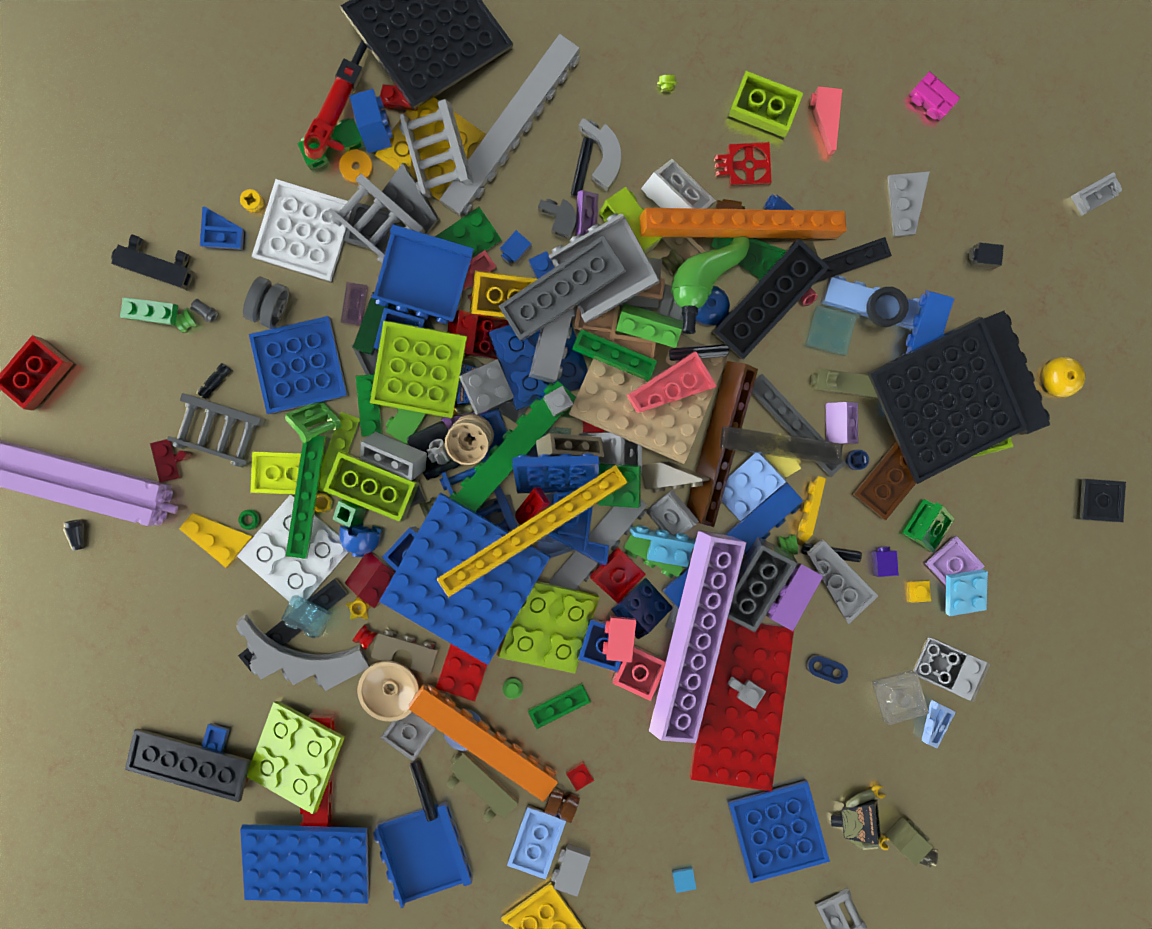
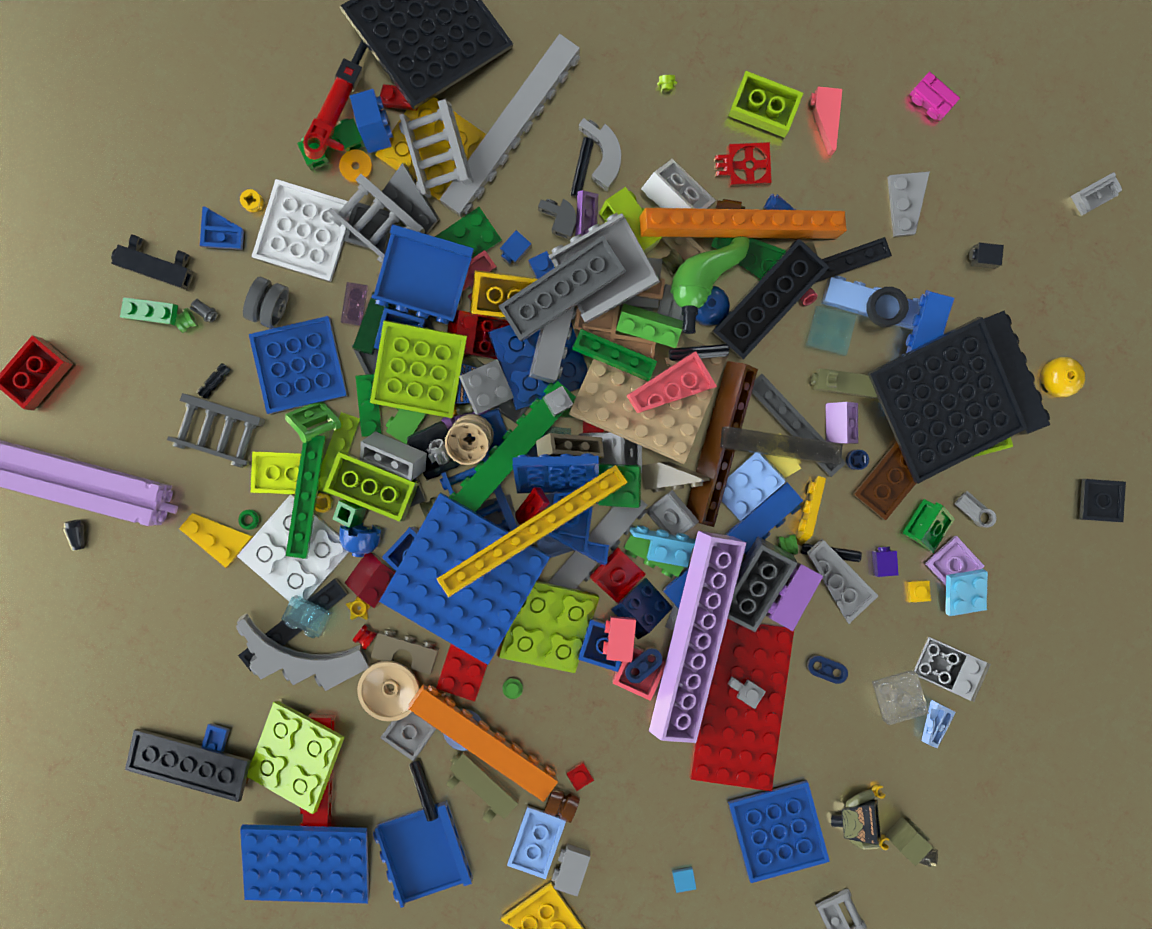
dark red plate [150,439,192,483] -> none
green tile [527,683,591,730] -> none
none -> dark blue plate [625,648,662,683]
none -> light grey piece [955,491,997,527]

